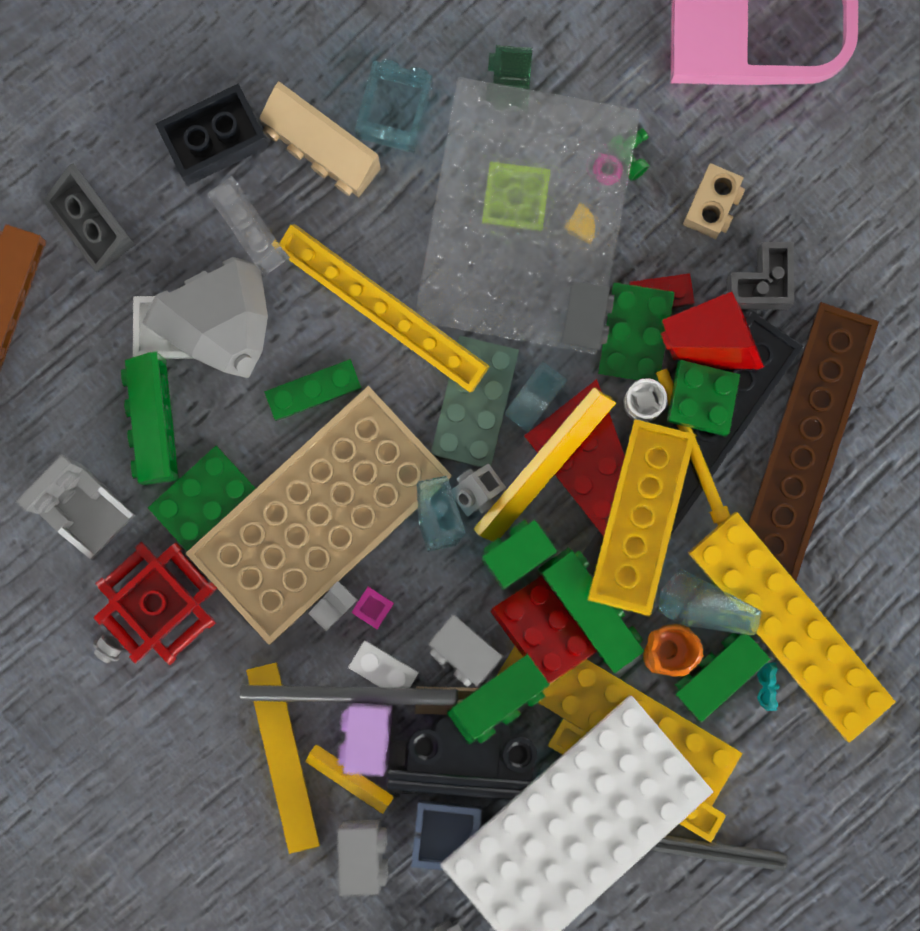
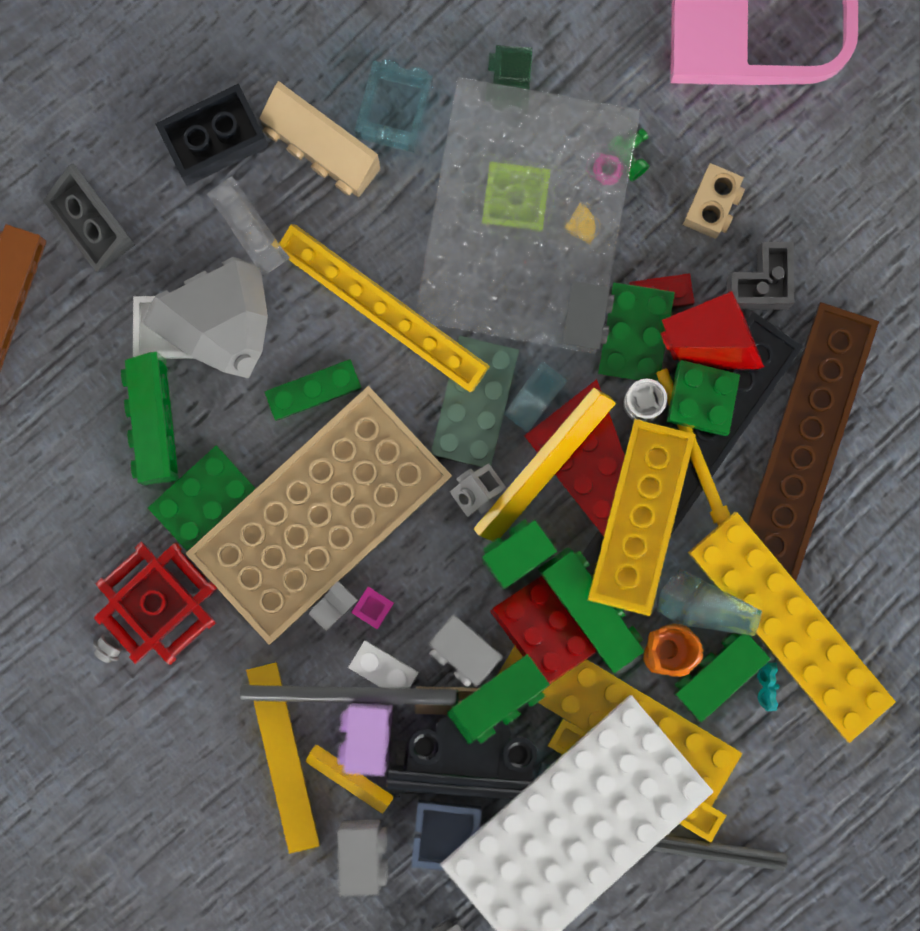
light grey bracket [16,455,135,560] -> none
clear light blue slope [417,476,466,552] -> none

